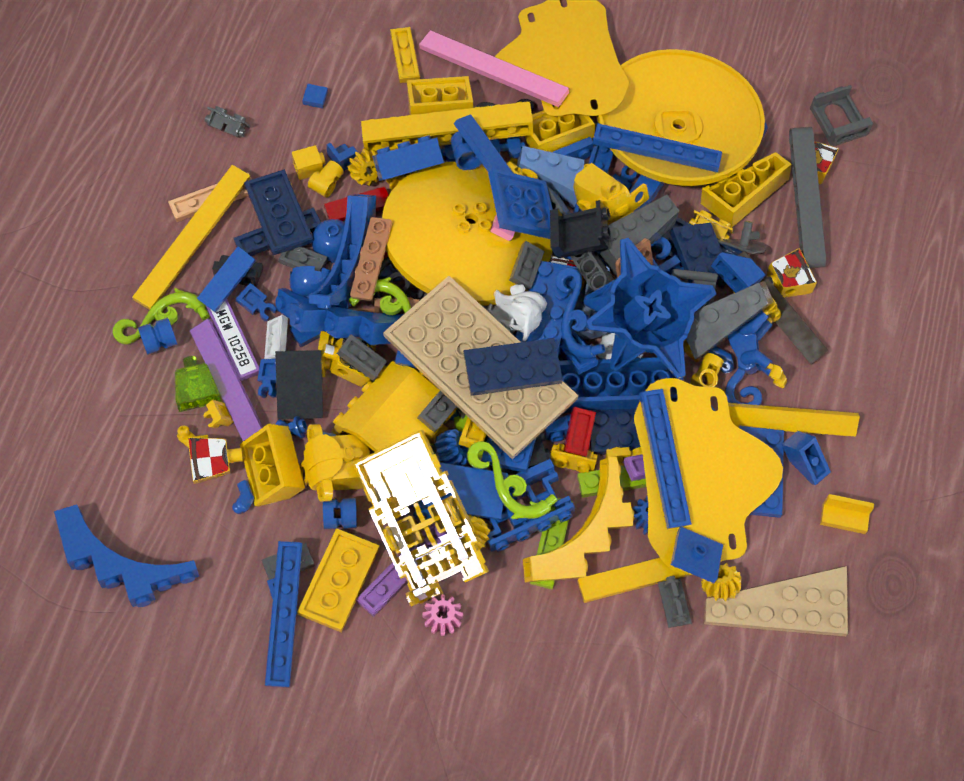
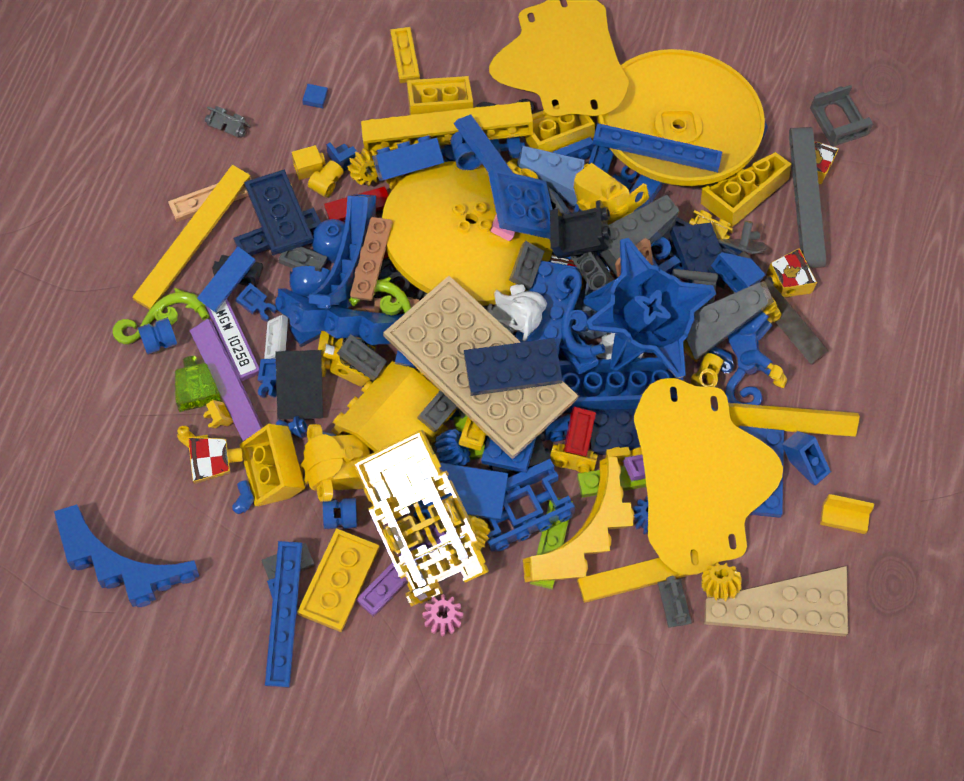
bright pink tile [419,30,569,107] -> none
lime plant [467,441,558,519] -> none
blue tile [639,389,691,529] -> none
blue plate [670,526,723,583] -> none

